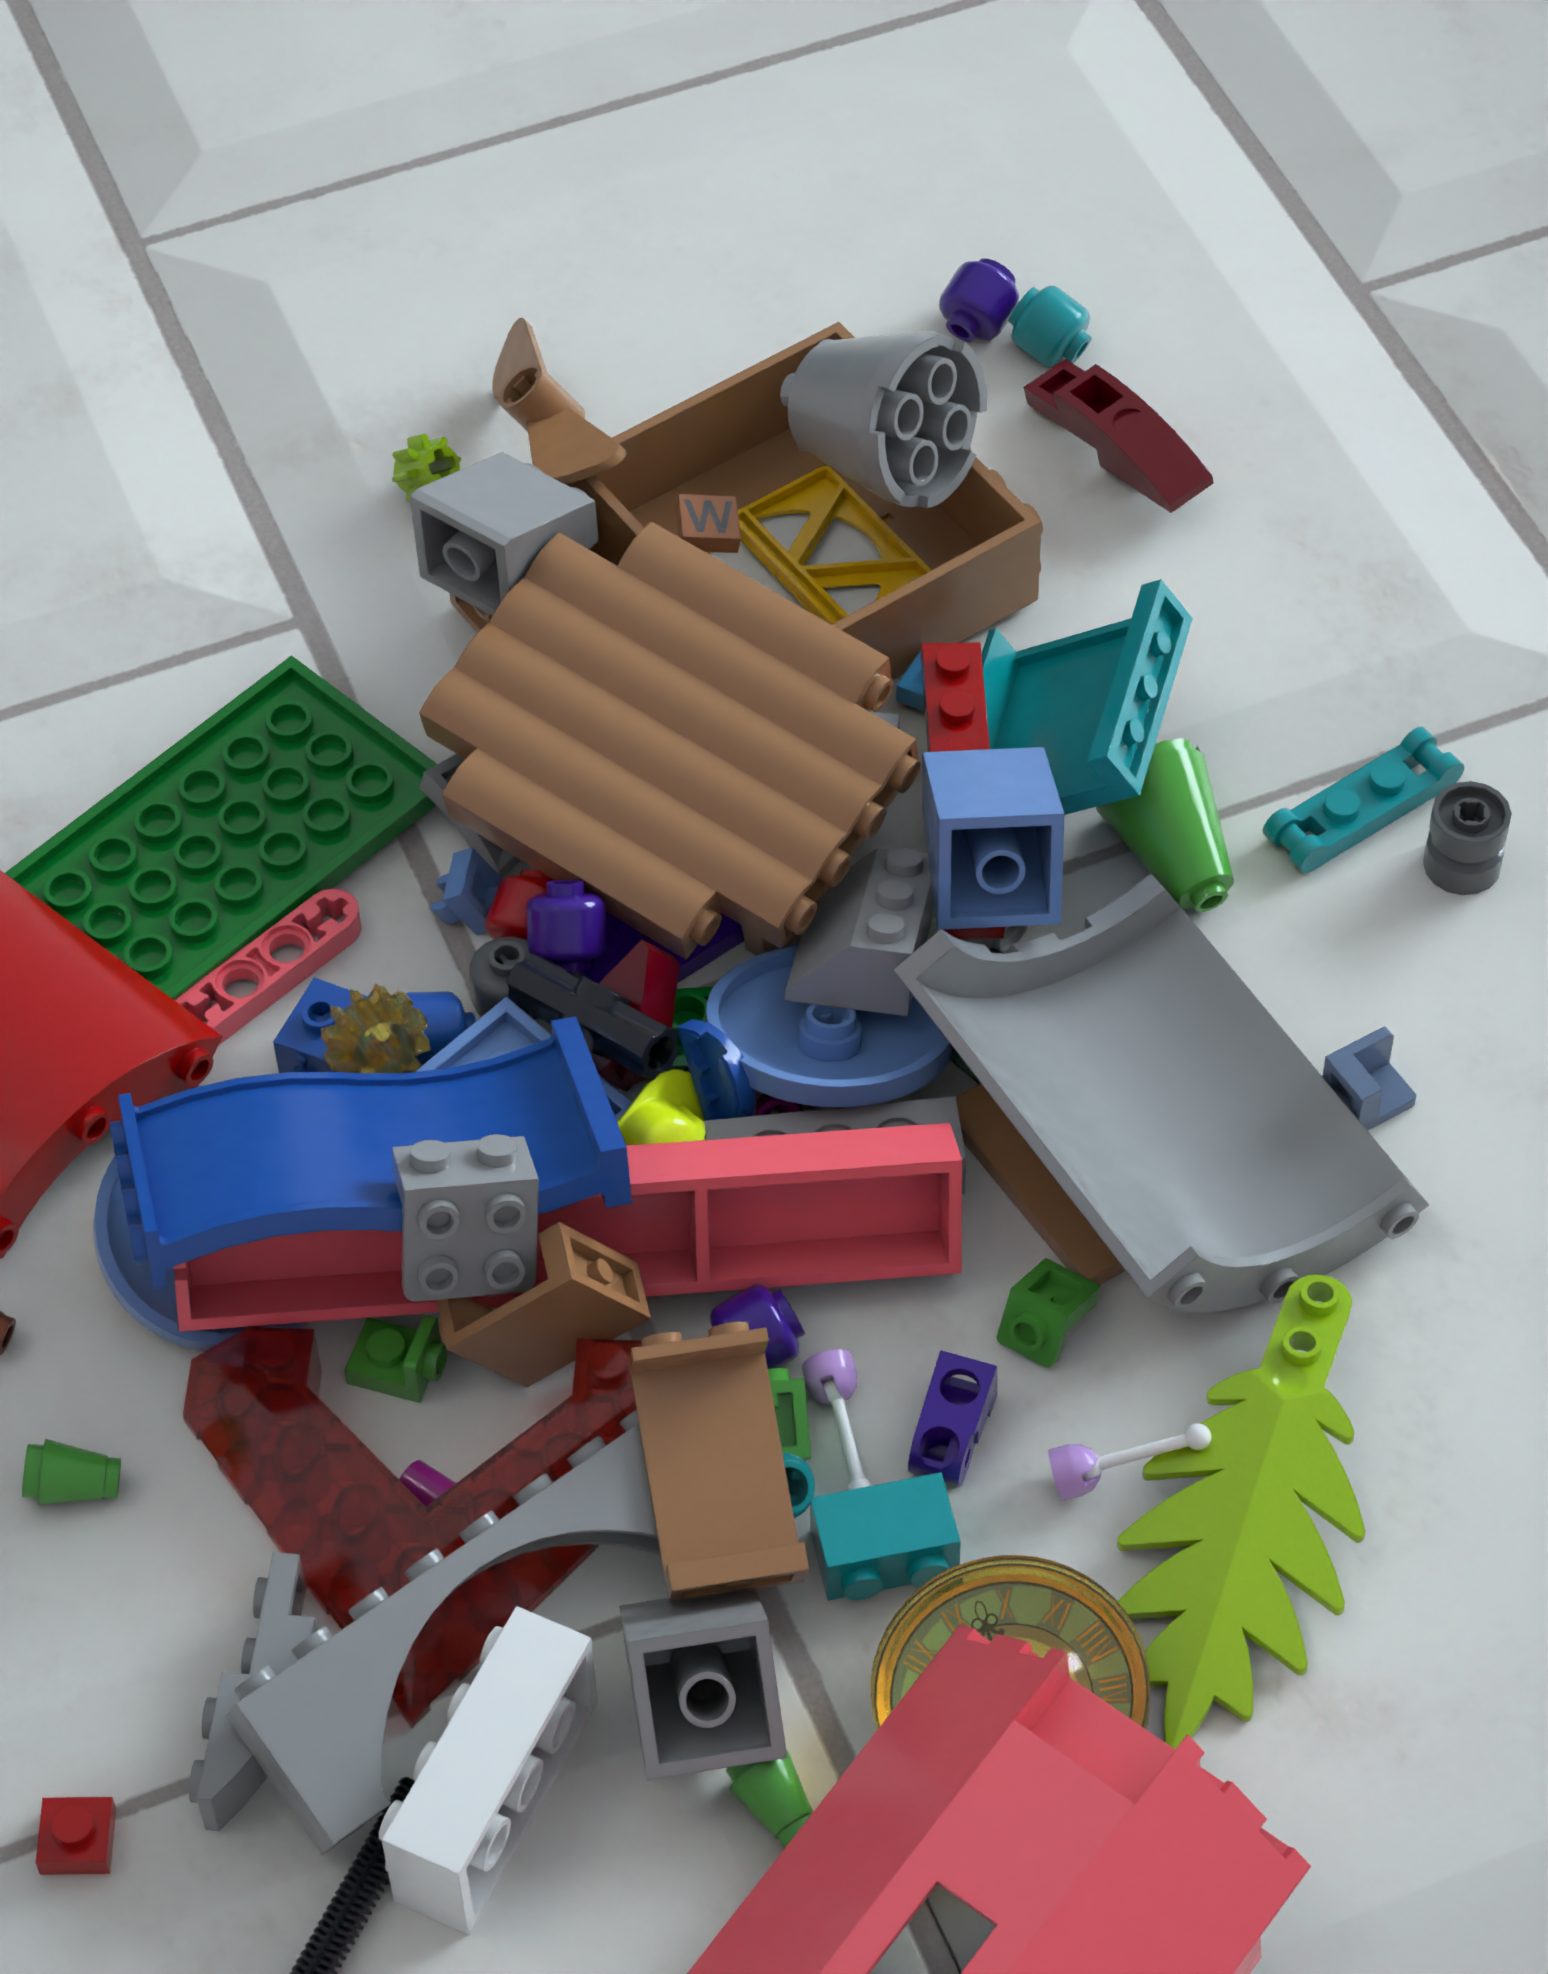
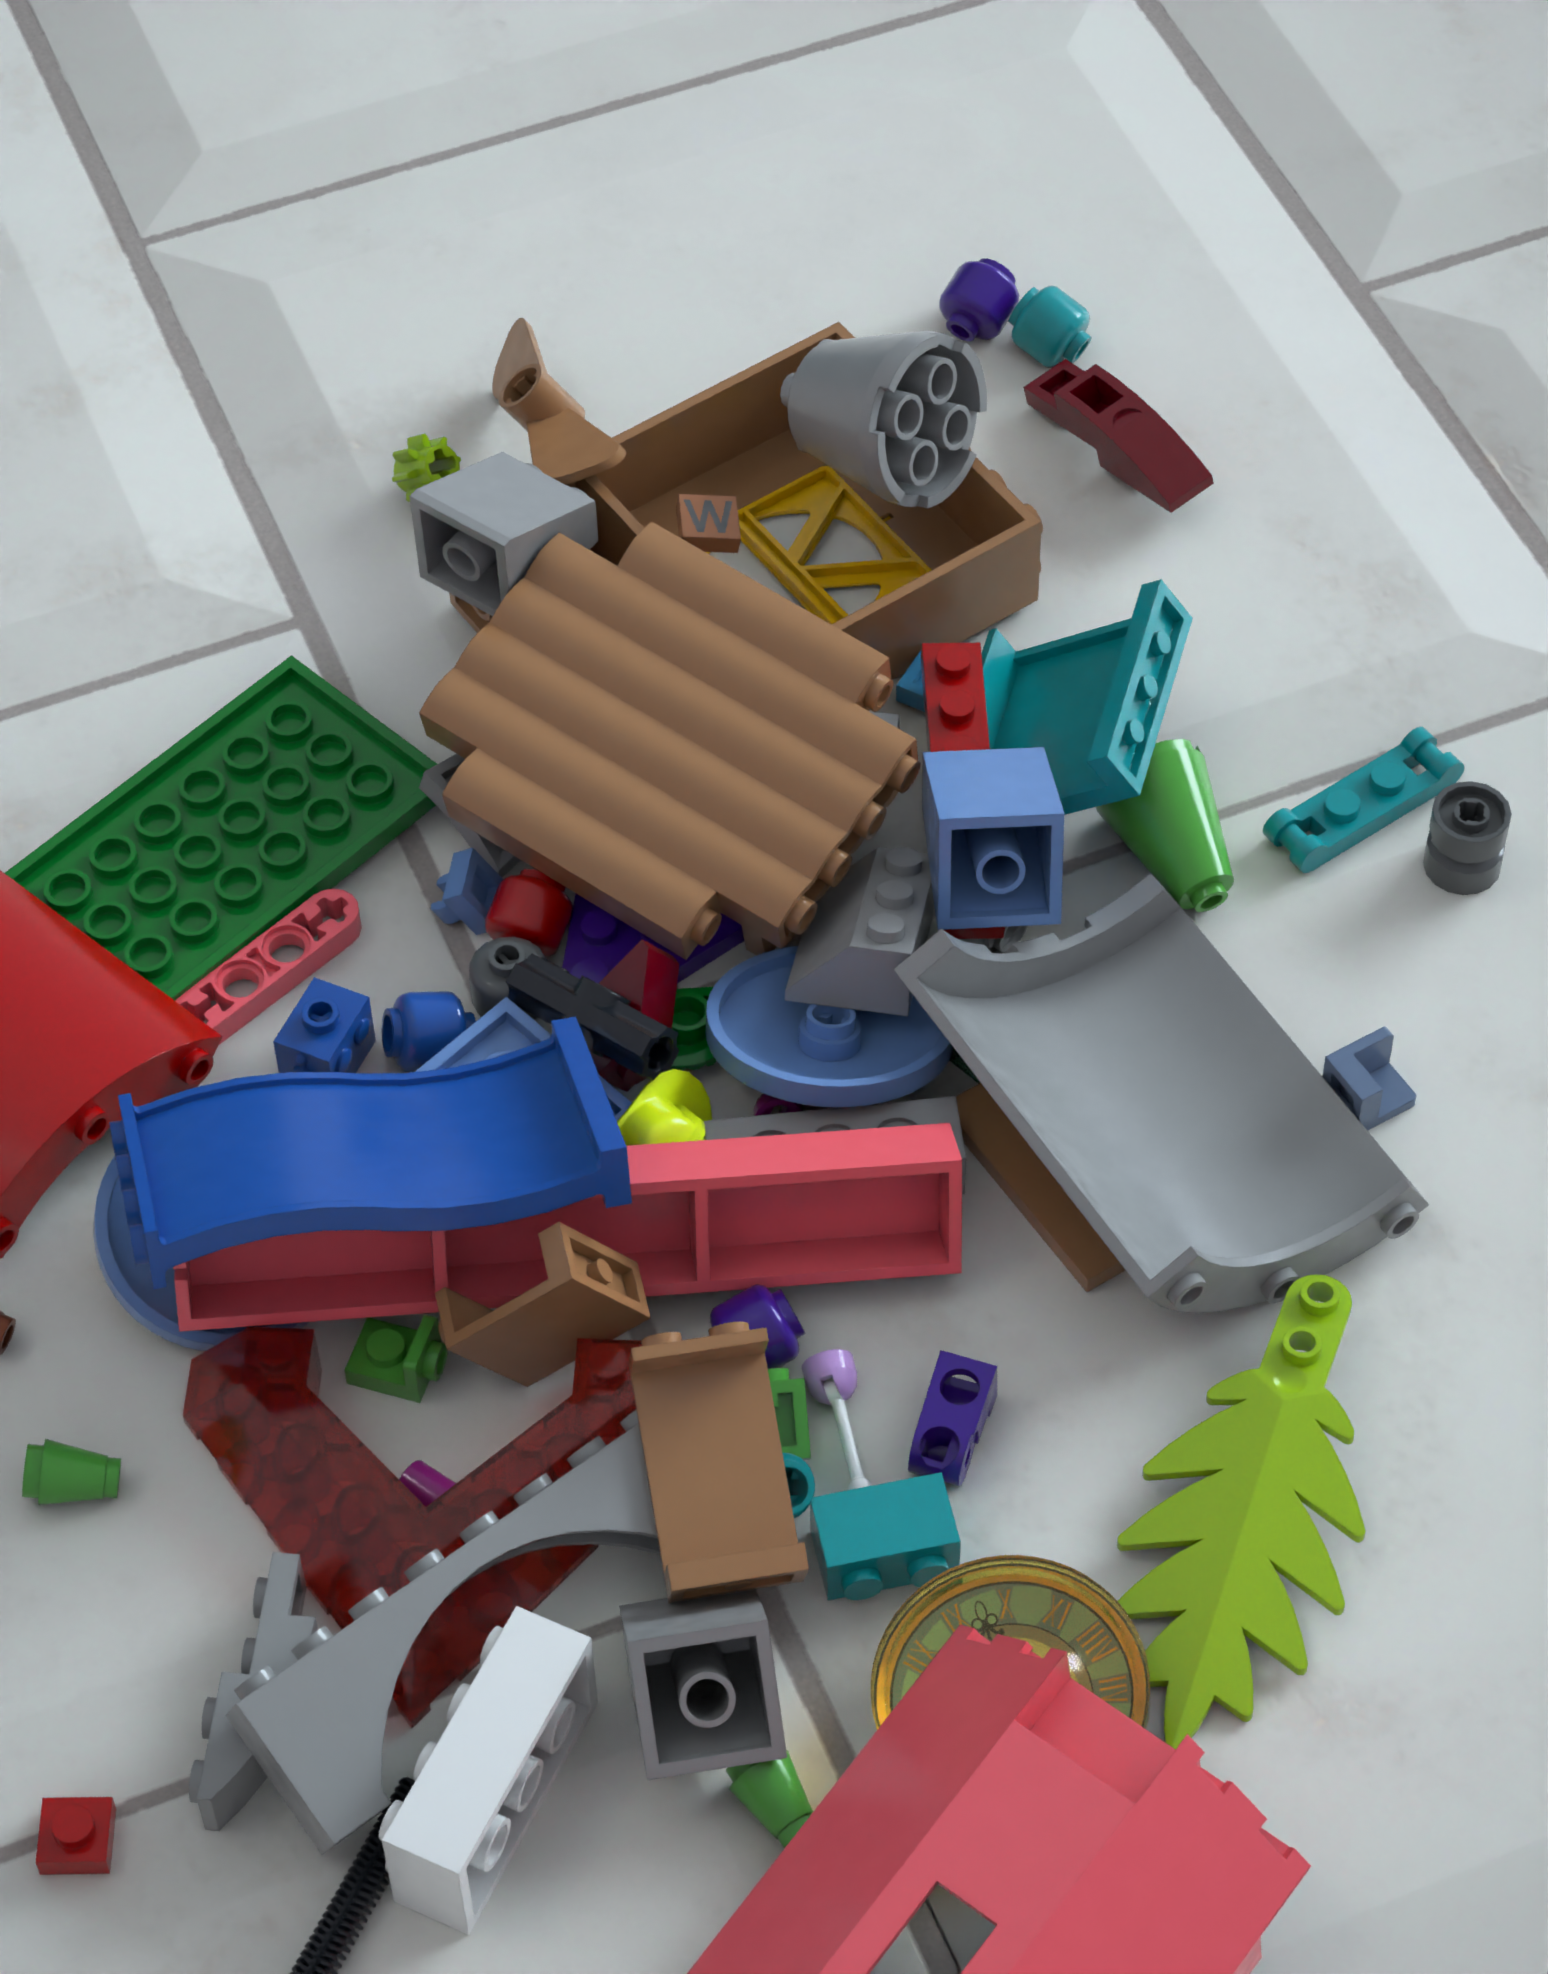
clear yellow gear [320,983,431,1073] -> none
light grey bracket [392,1134,539,1302] -> none
dark purple head [526,879,607,972] -> none
blue tile [677,1019,756,1121] -> none
bright green bracket [996,1258,1101,1368] -> none
hinge [1048,1423,1211,1501] -> none

